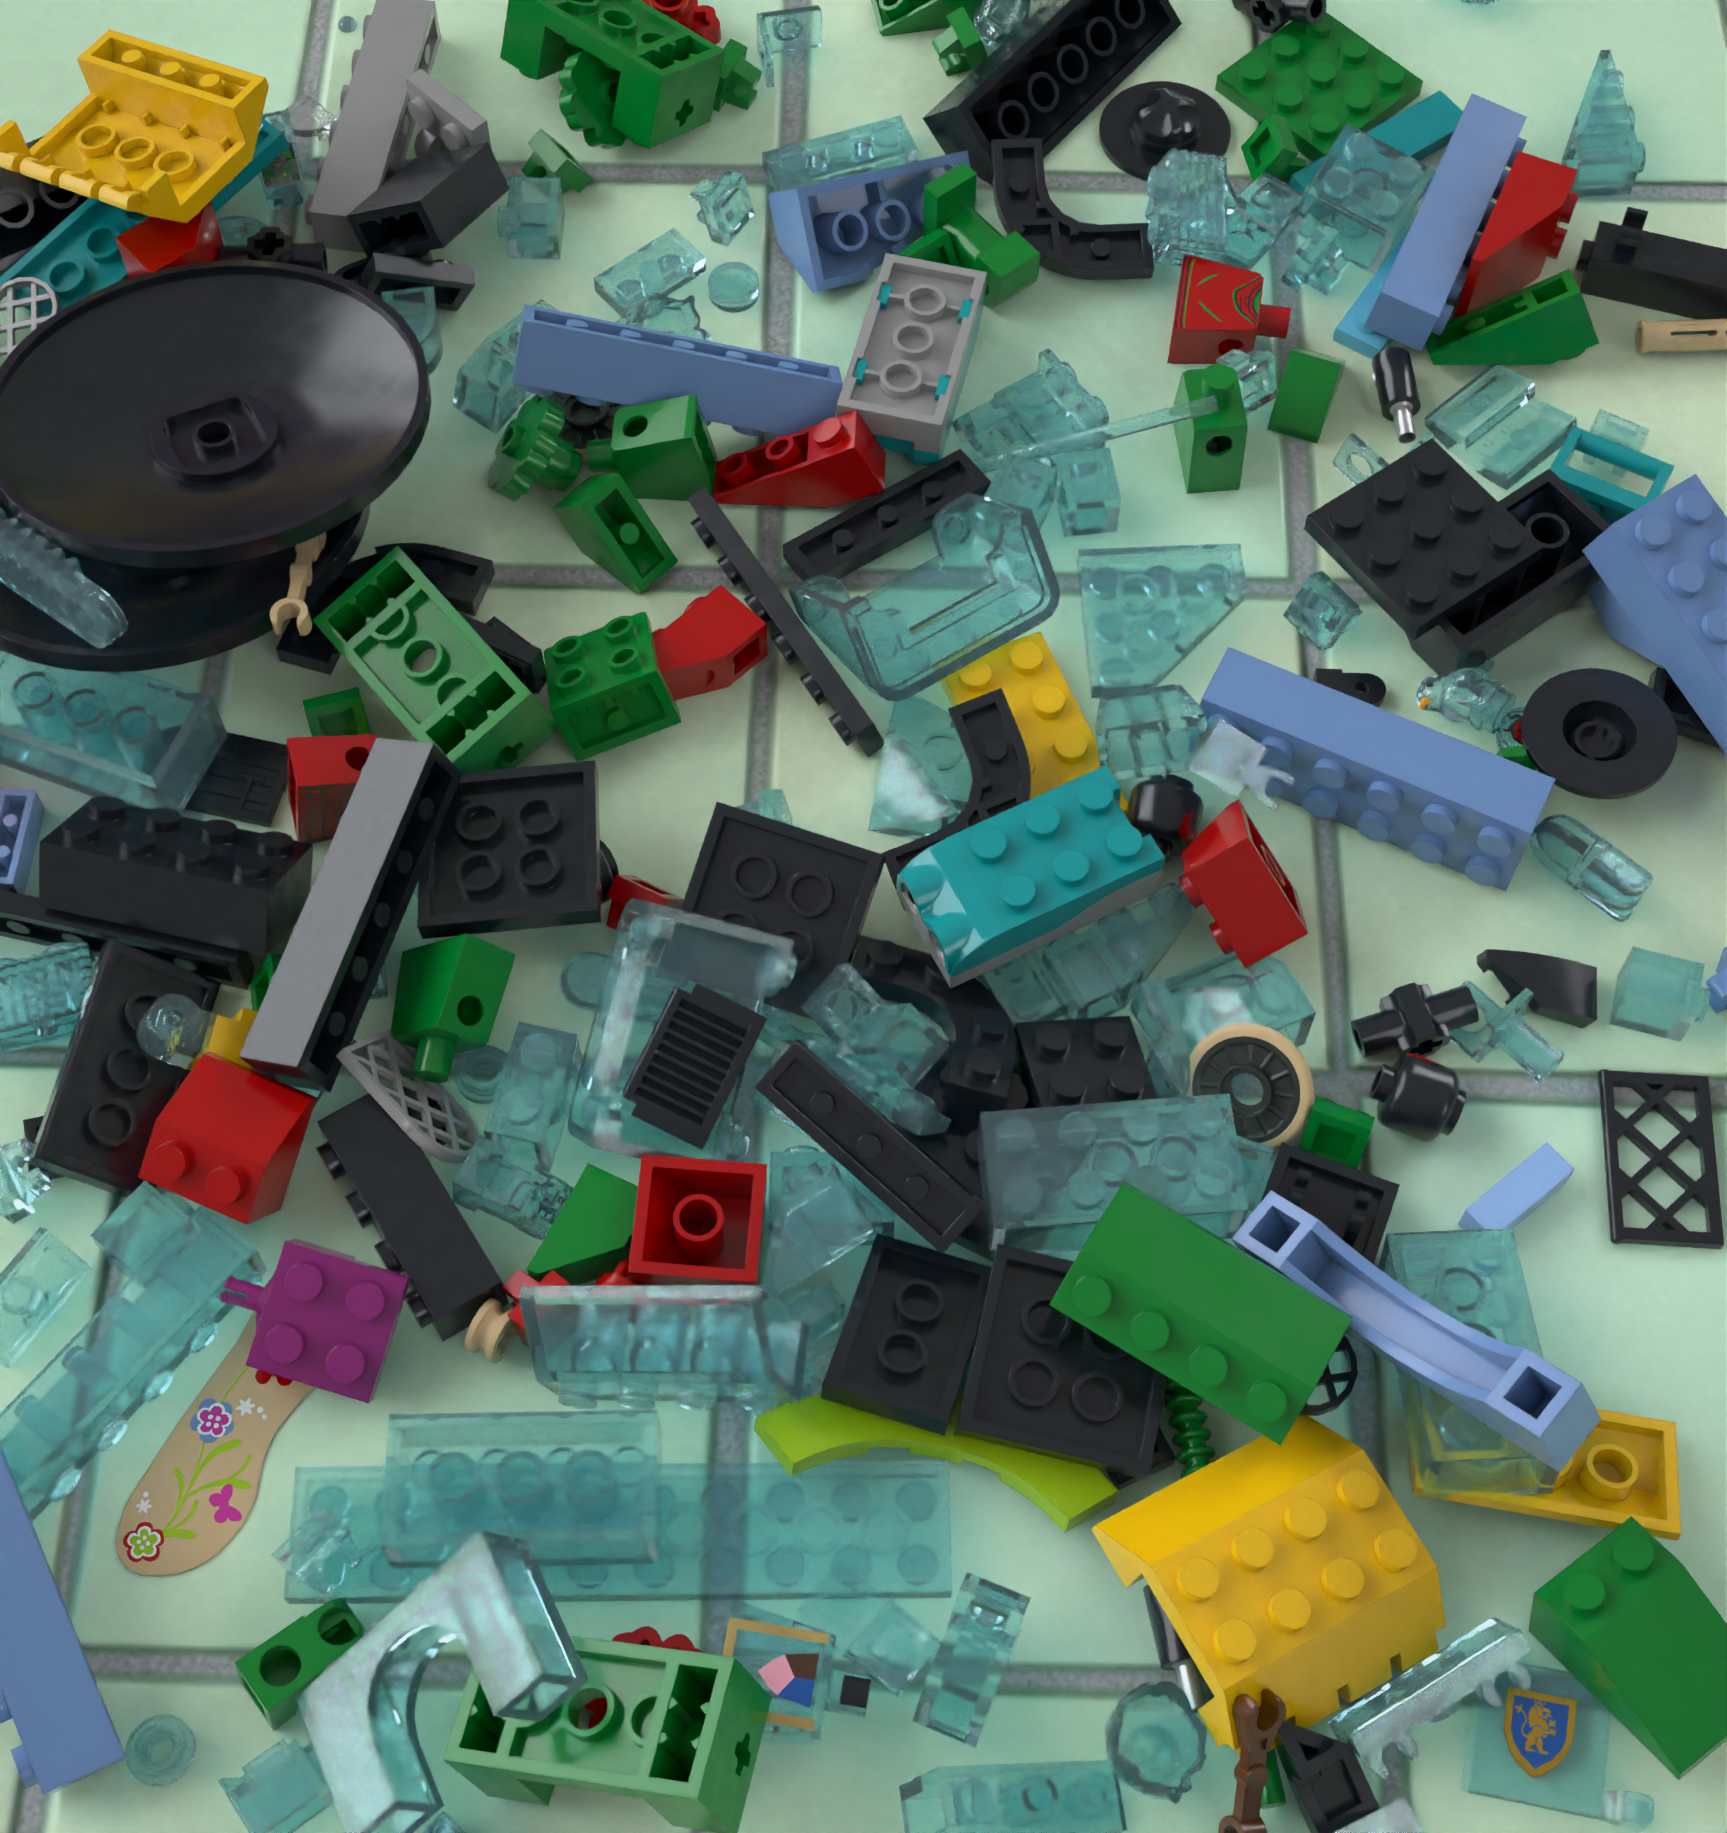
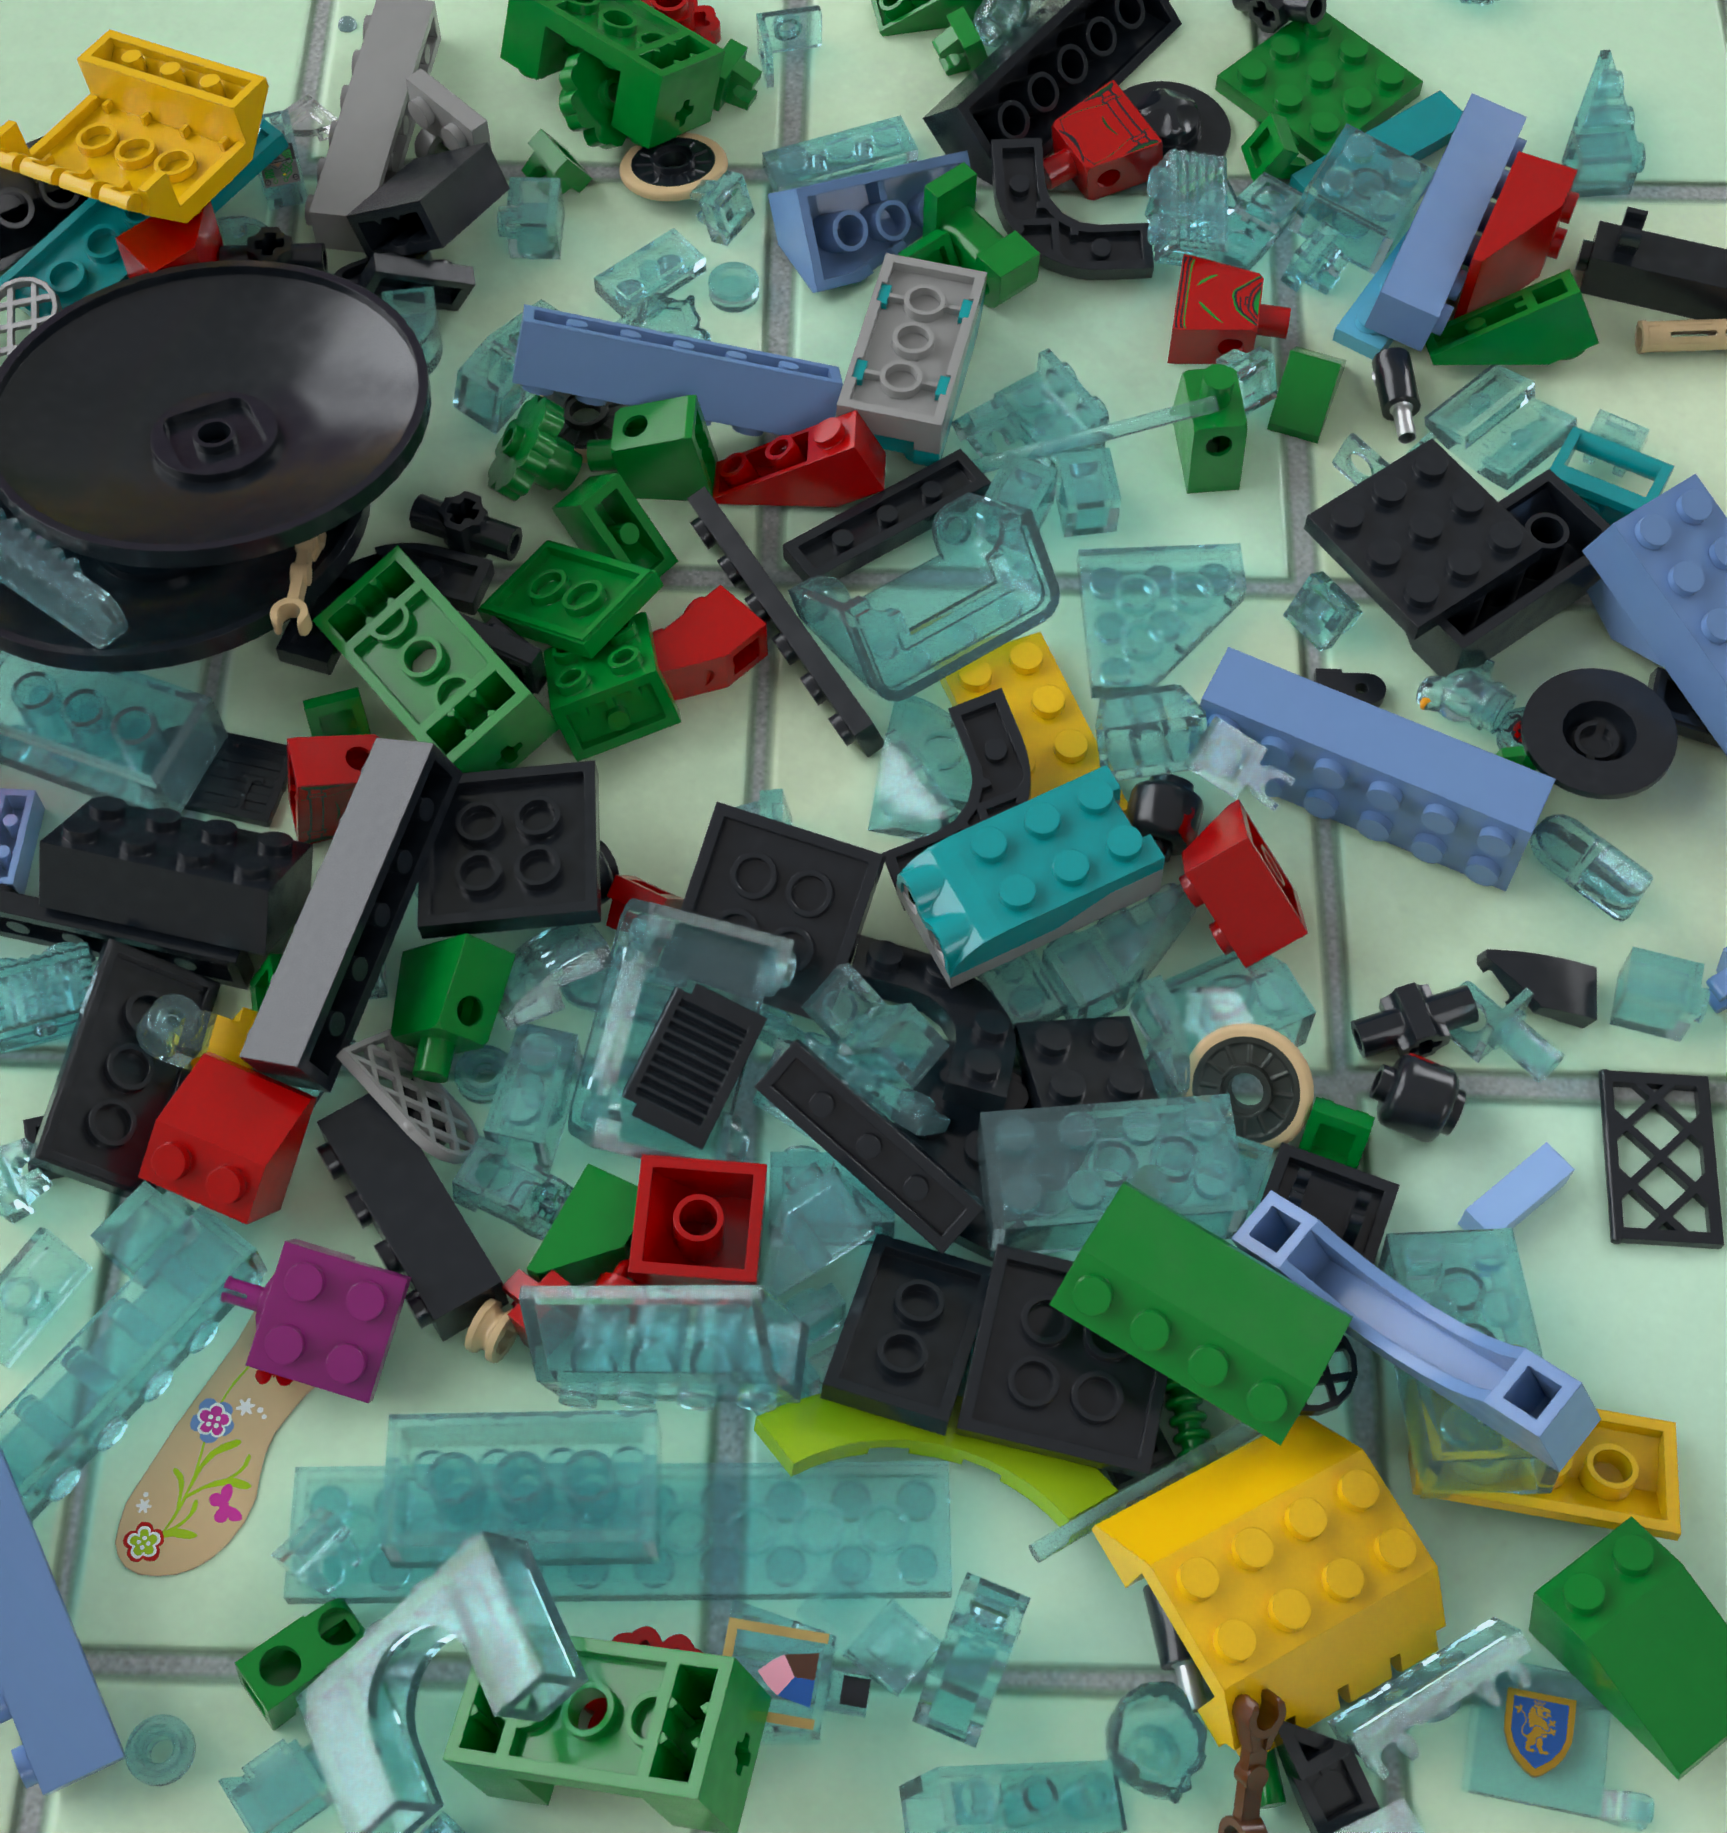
none -> black axle [409,491,523,561]
none -> green tile [477,540,664,659]
none -> clear light blue slope [498,923,615,1030]
none -> wheel [619,133,728,201]
none -> clear light blue axle [1029,1422,1261,1563]
none -> red torso [1043,80,1163,201]

